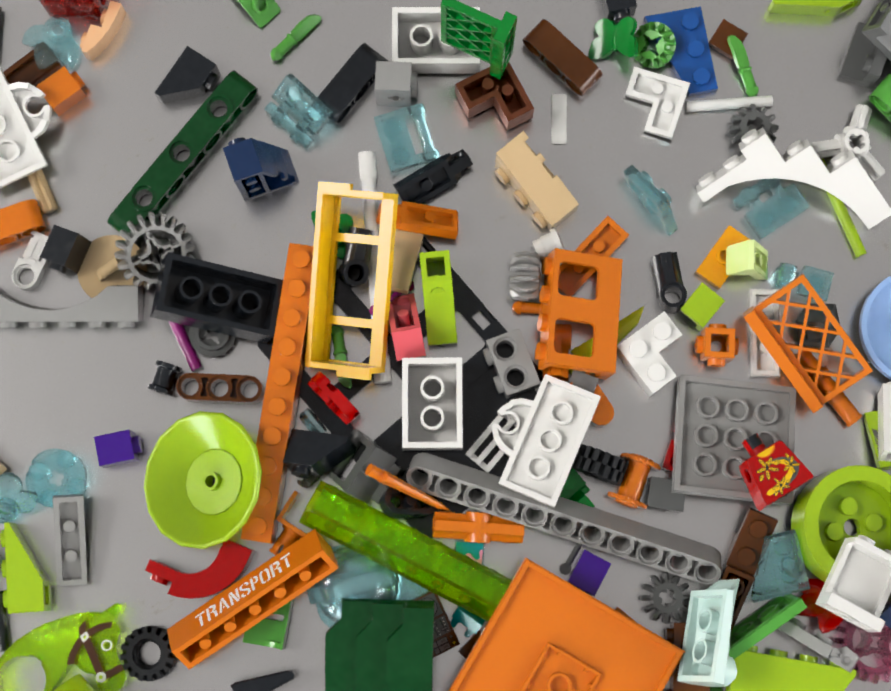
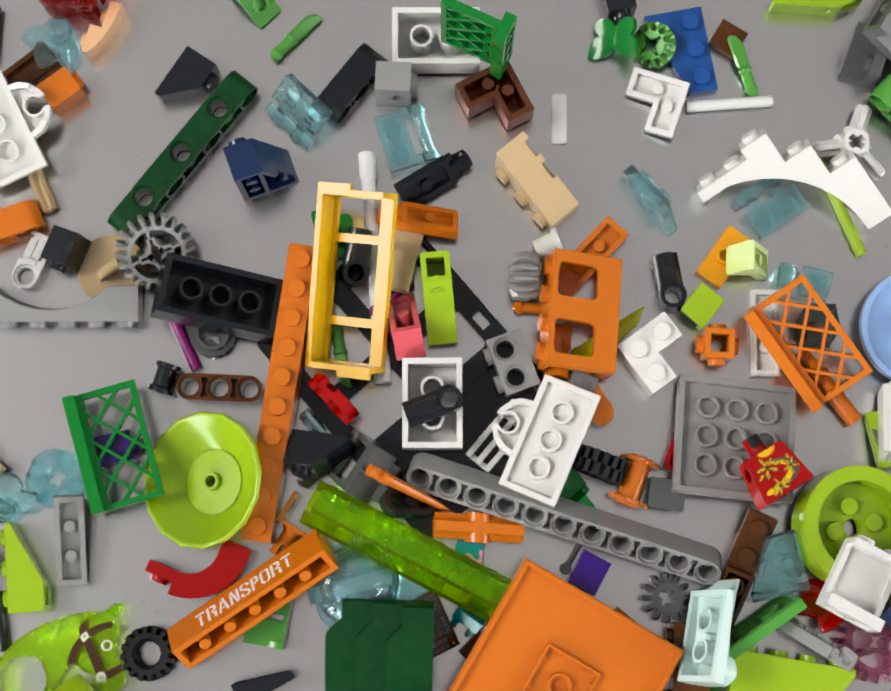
reddish brown beam [522,19,603,96] -> none
dark grey gear [728,104,779,152] -> none
none -> green fence [62,379,165,515]
none -> black piece [402,384,463,428]

